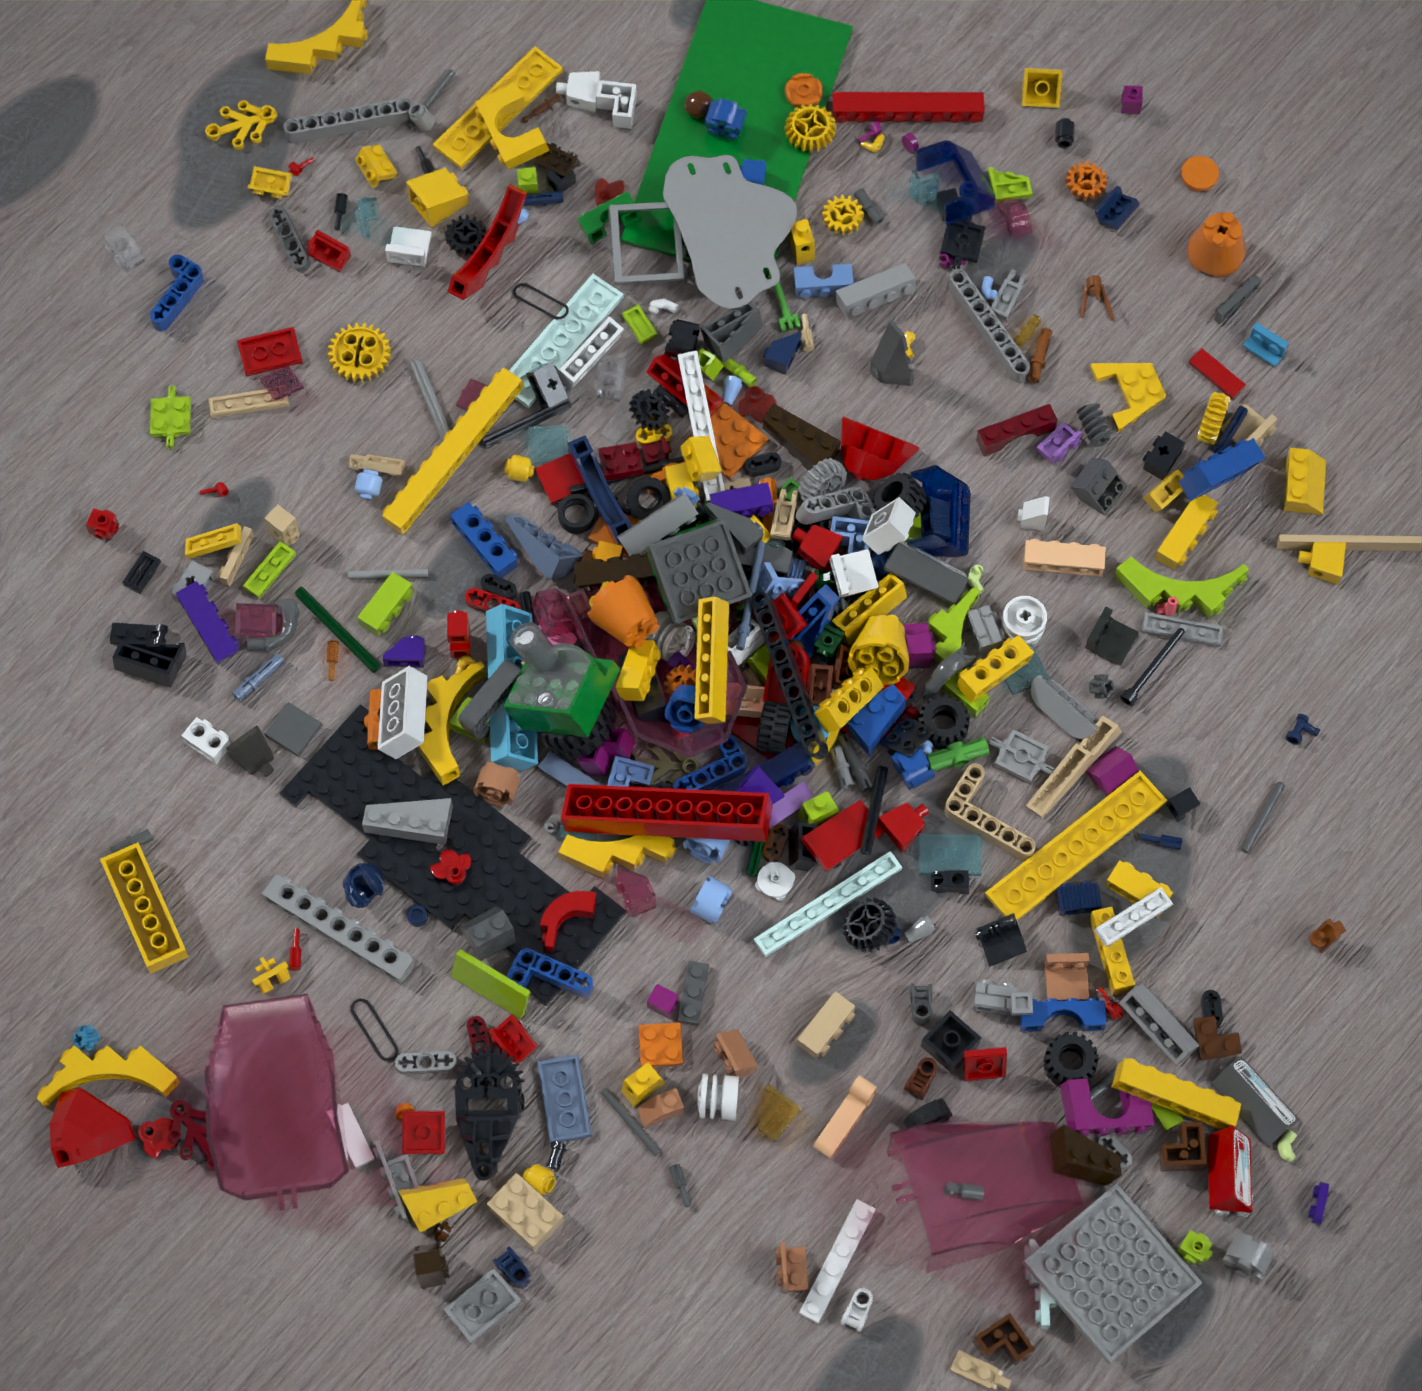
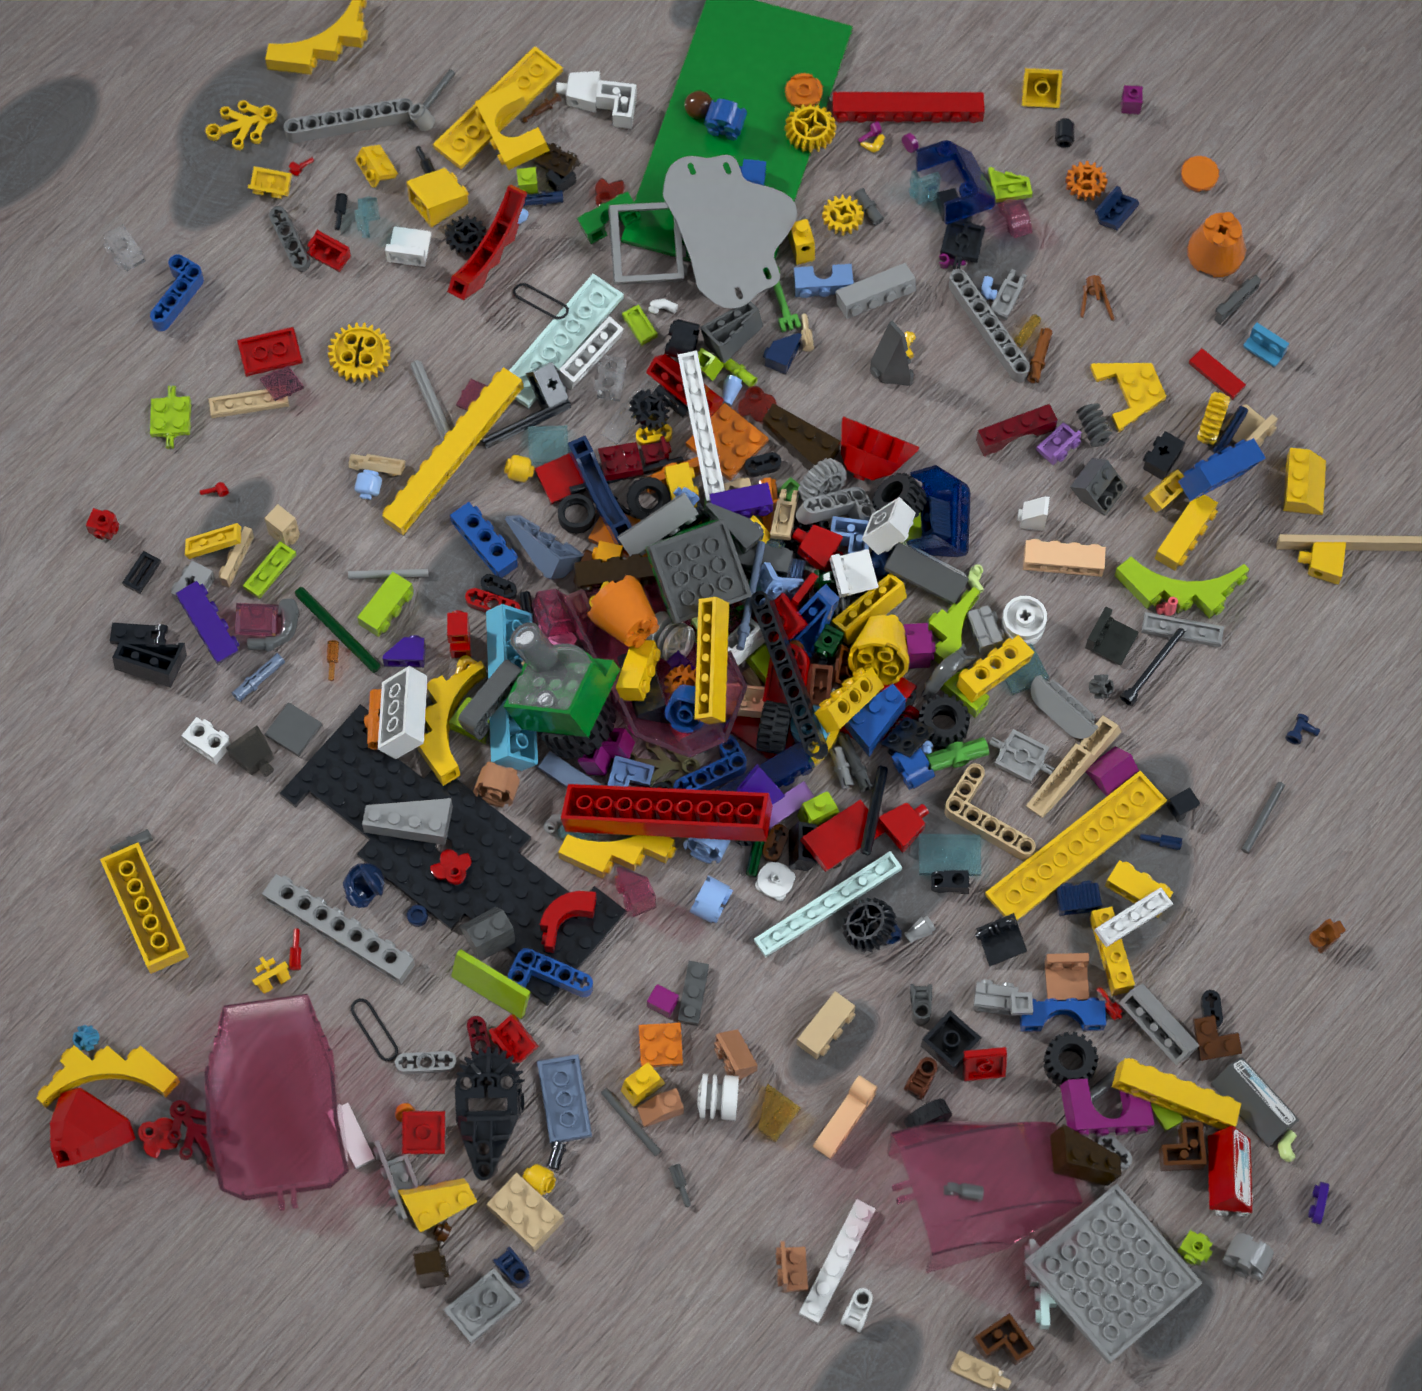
yellow brick [680,436,722,482] -> none

